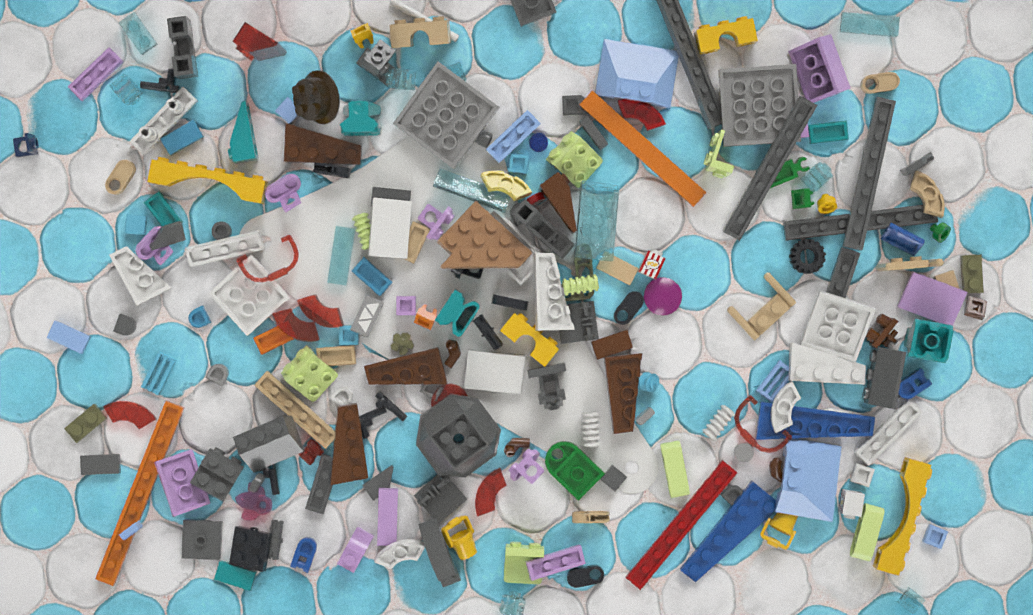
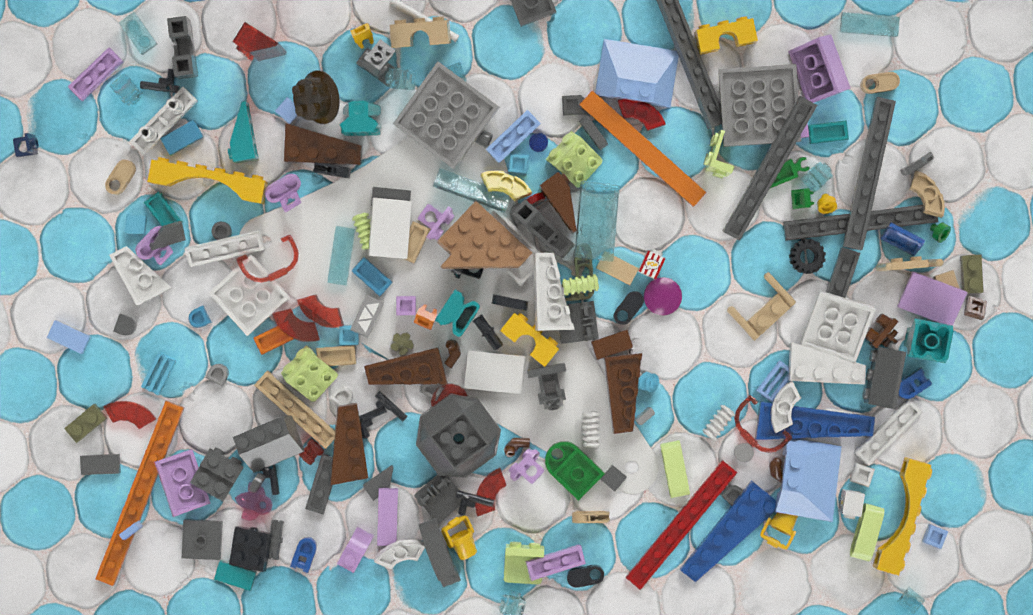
none -> black hose [456,490,495,516]

